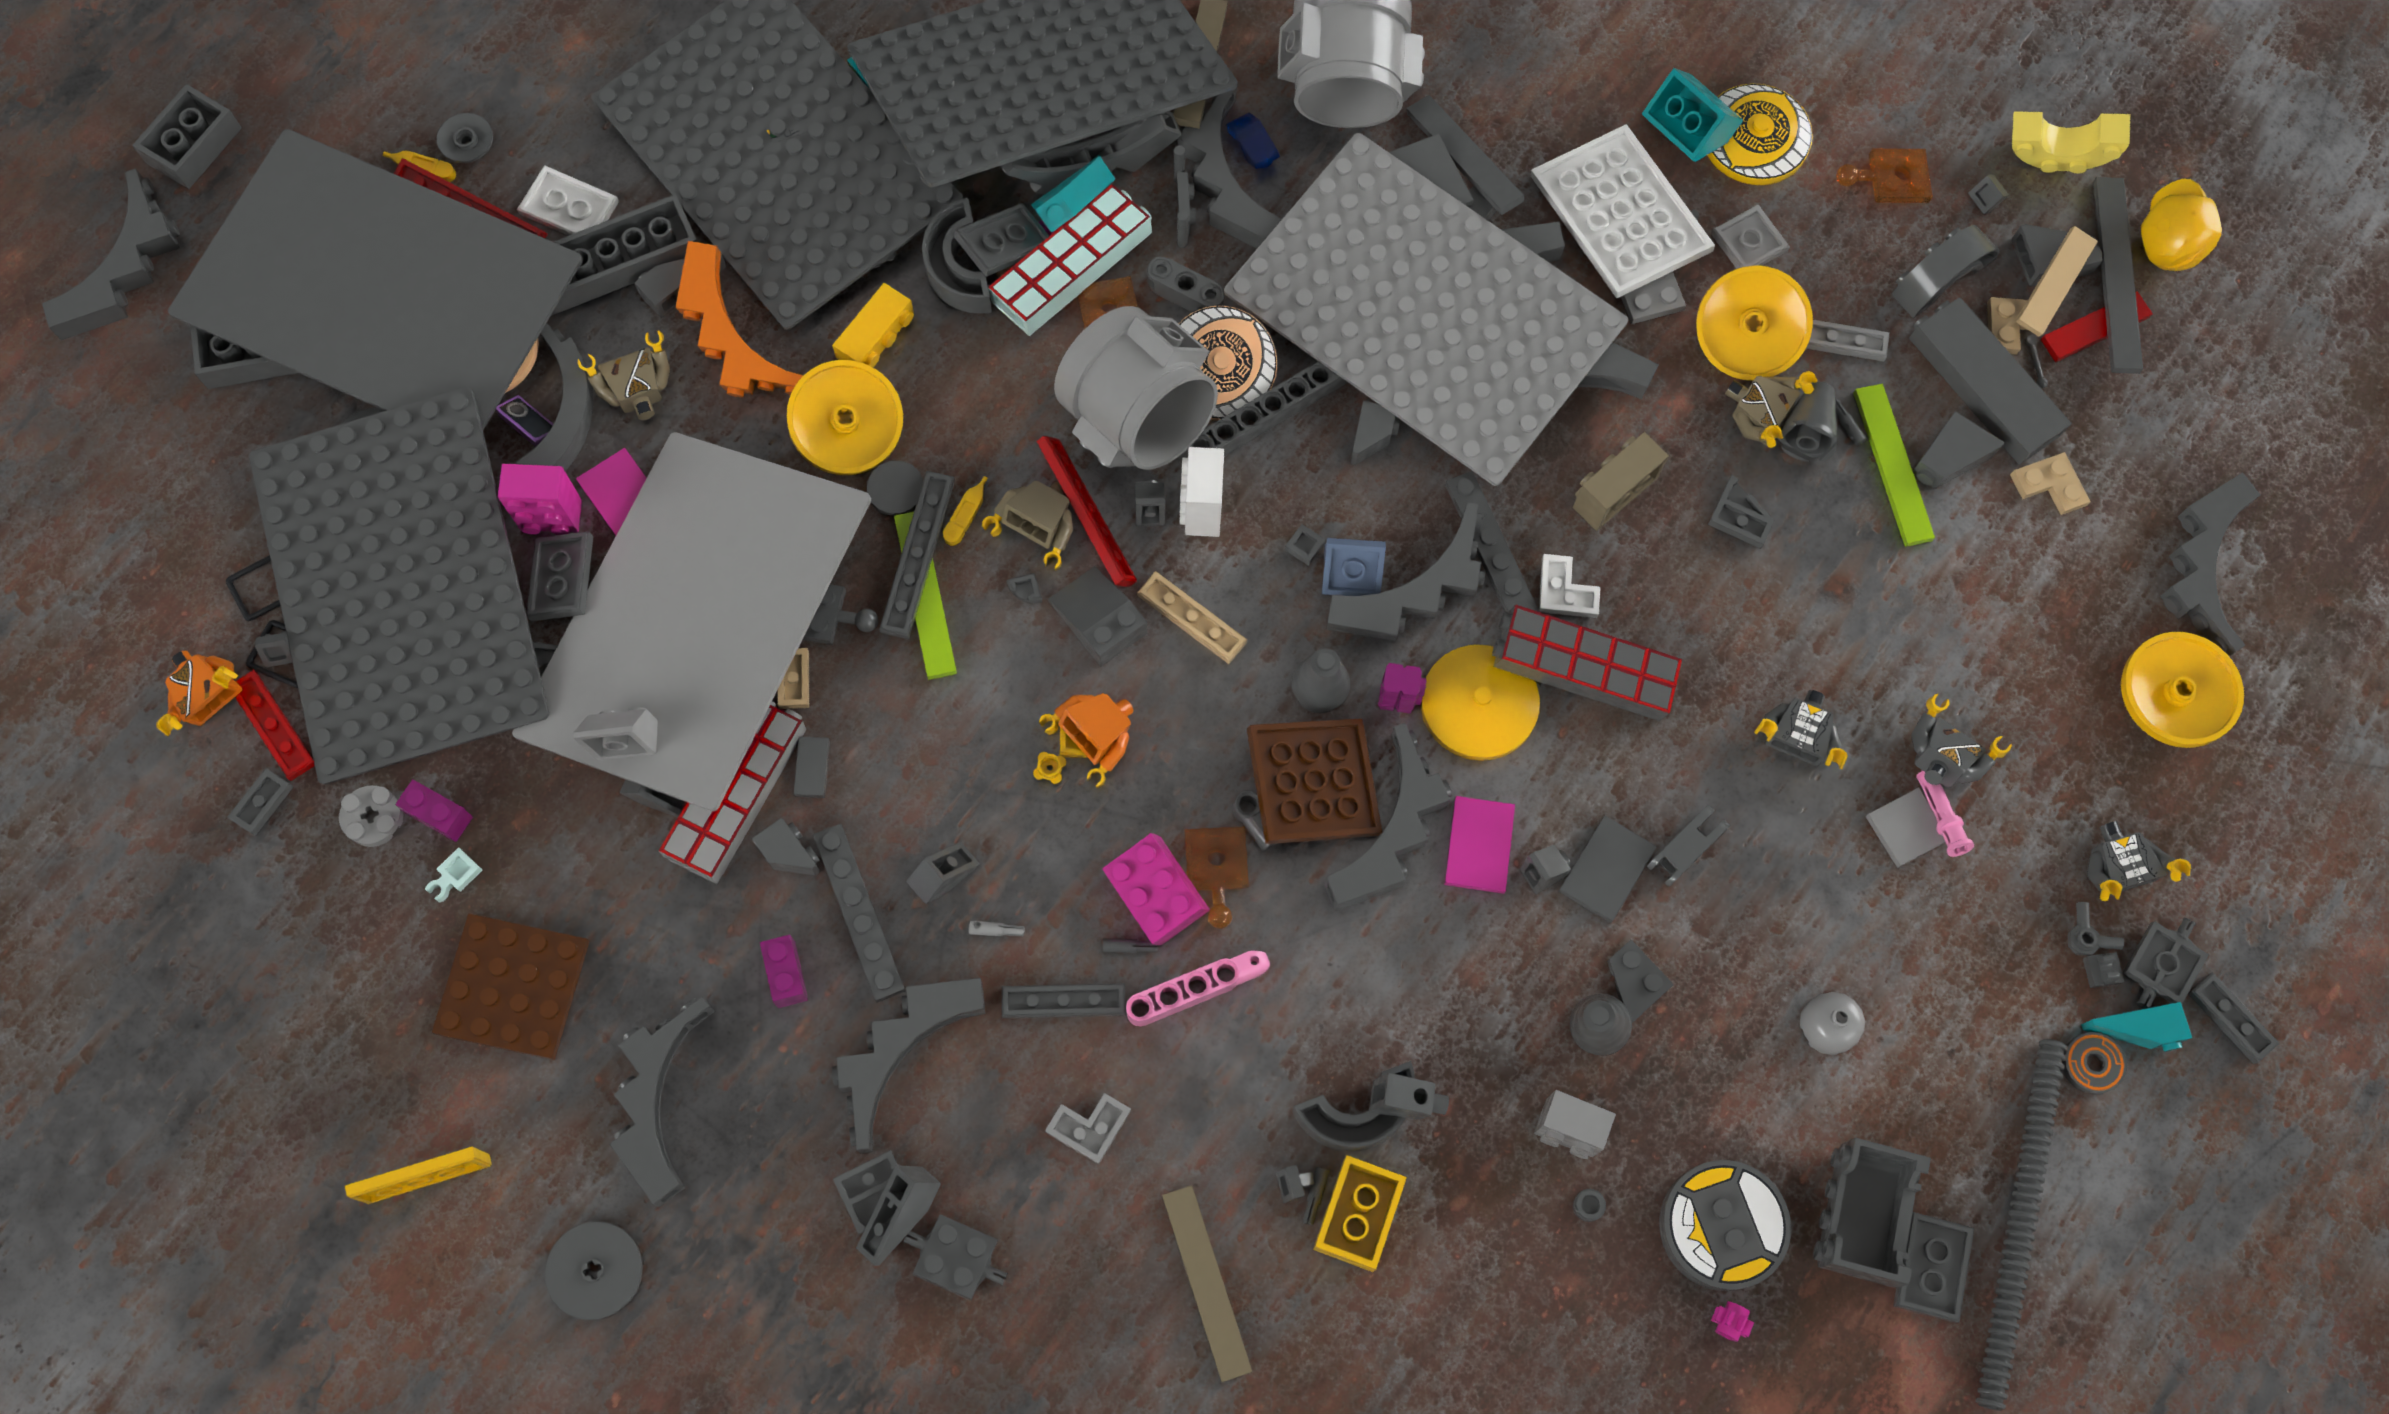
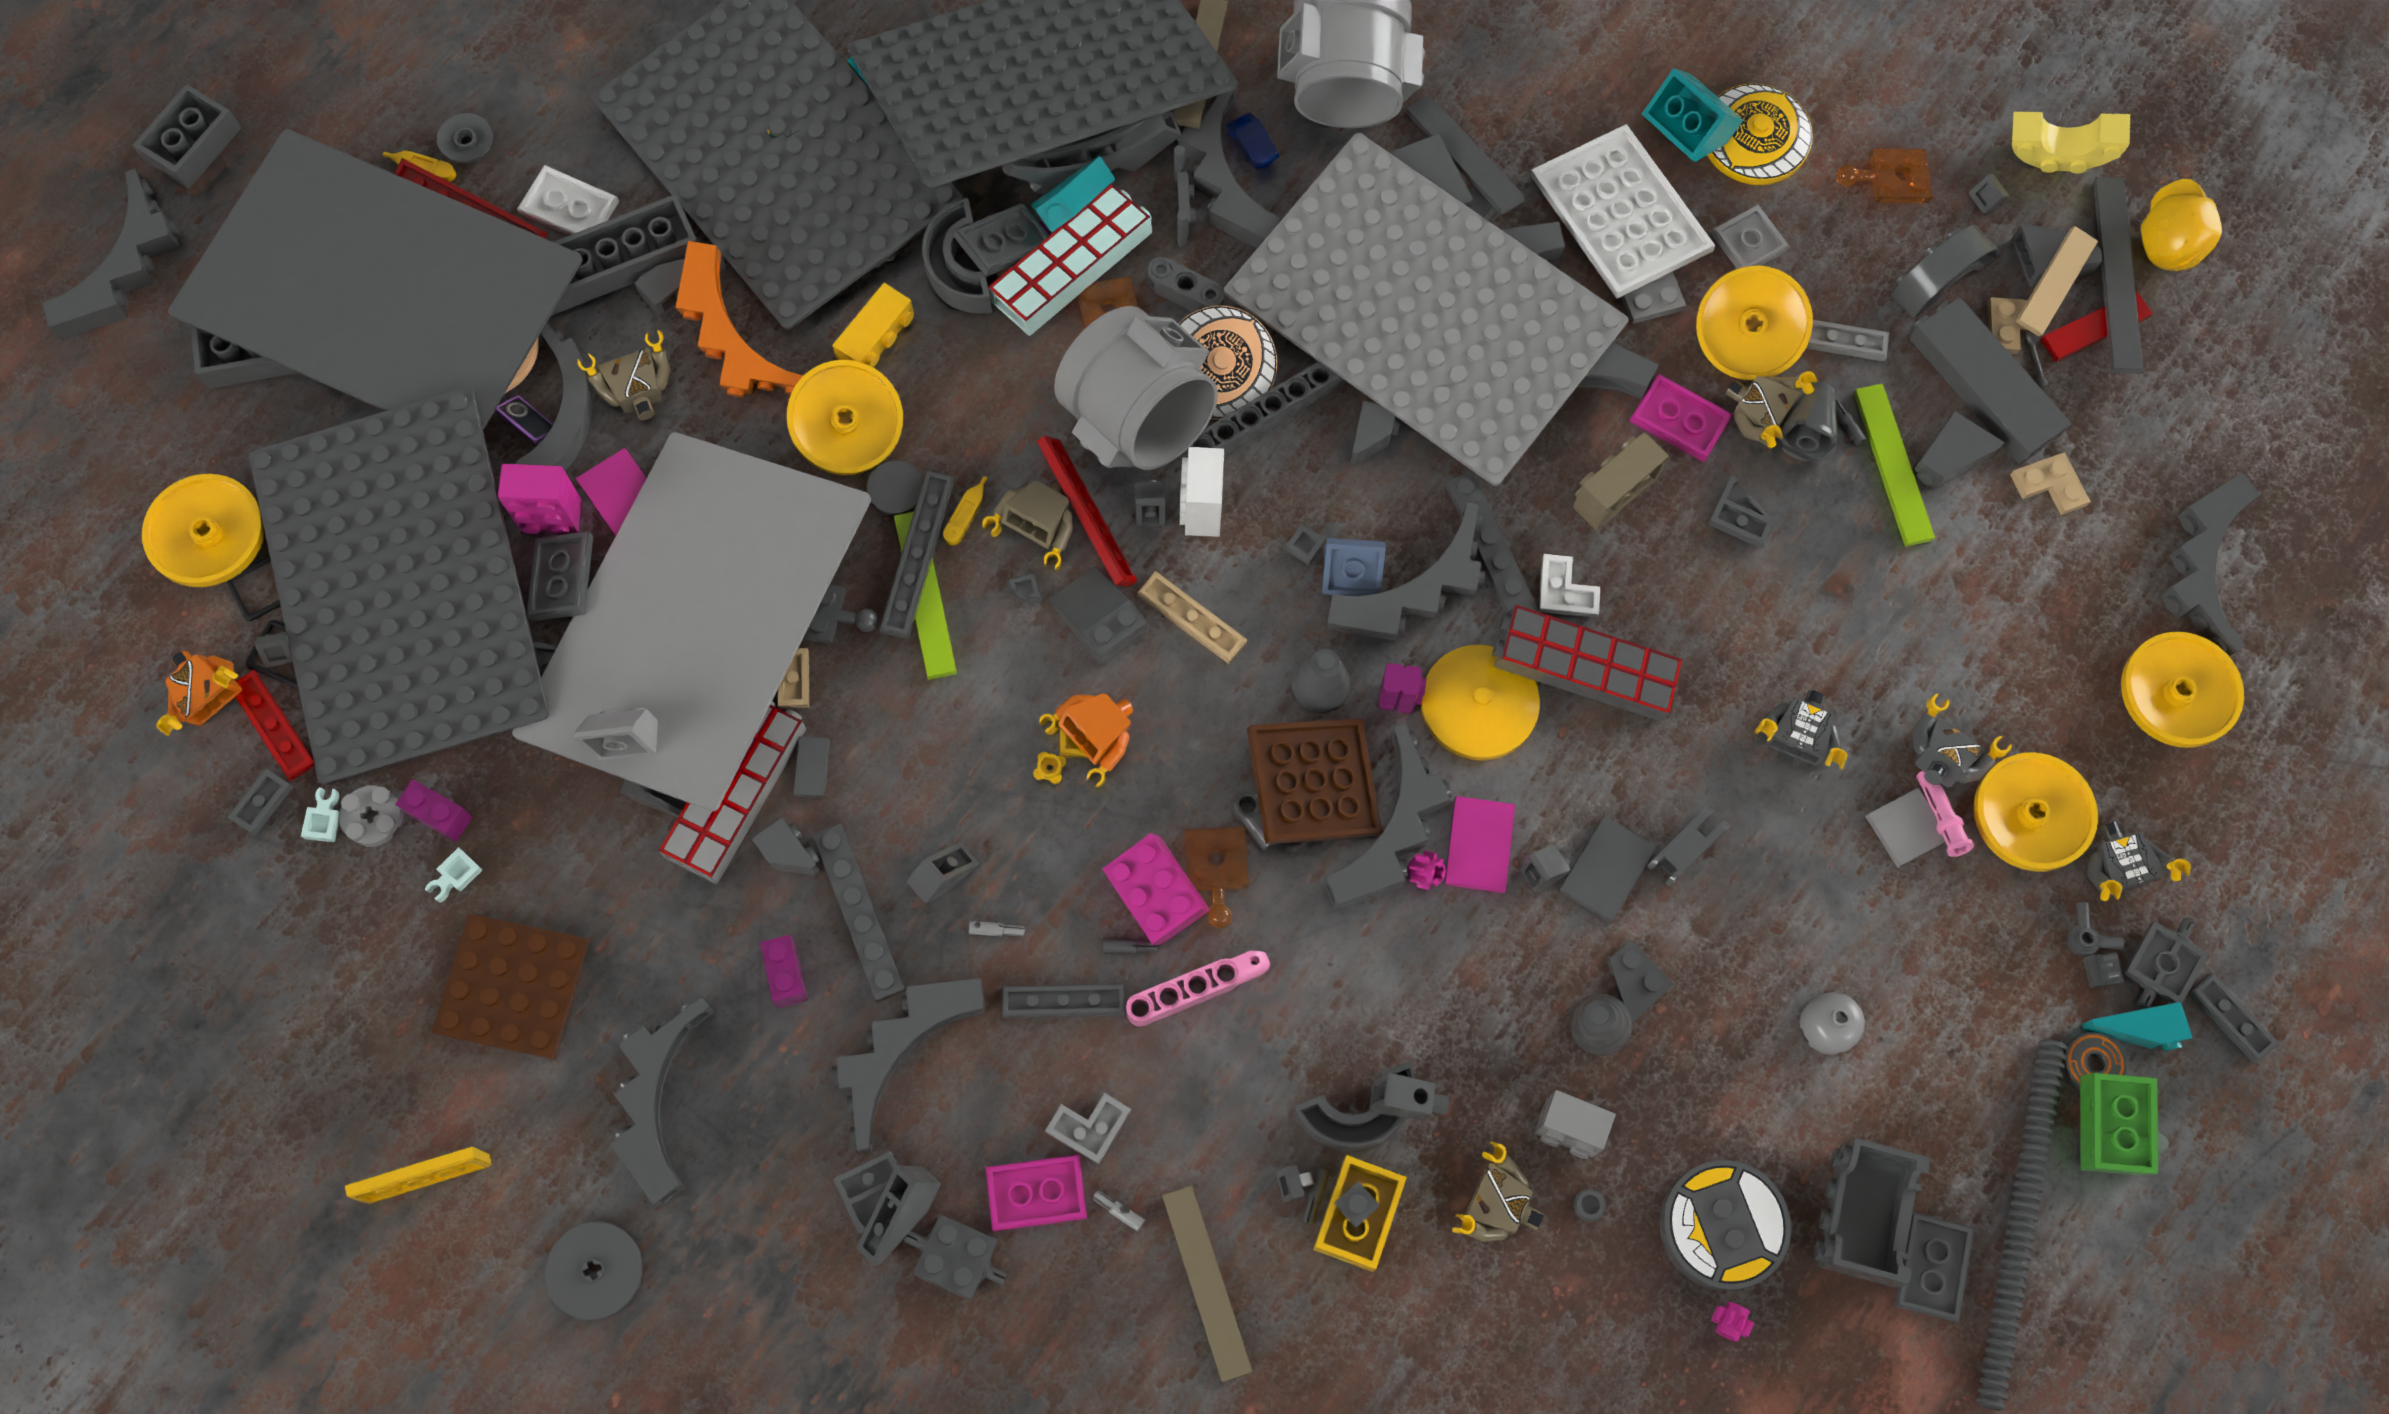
none -> yellow dish [142,474,265,587]
none -> light aqua plate [301,787,340,842]
none -> dark pink tile [985,1154,1087,1232]
none -> light grey pin [1092,1190,1145,1232]
none -> dark grey plate [1334,1181,1380,1228]
none -> dark pink gear [1408,850,1446,890]
none -> dark tan torso [1452,1141,1544,1242]
none -> dark pink tile [1629,374,1733,462]
none -> yellow dish [1974,752,2098,872]
none -> bright green piece [2080,1073,2169,1176]

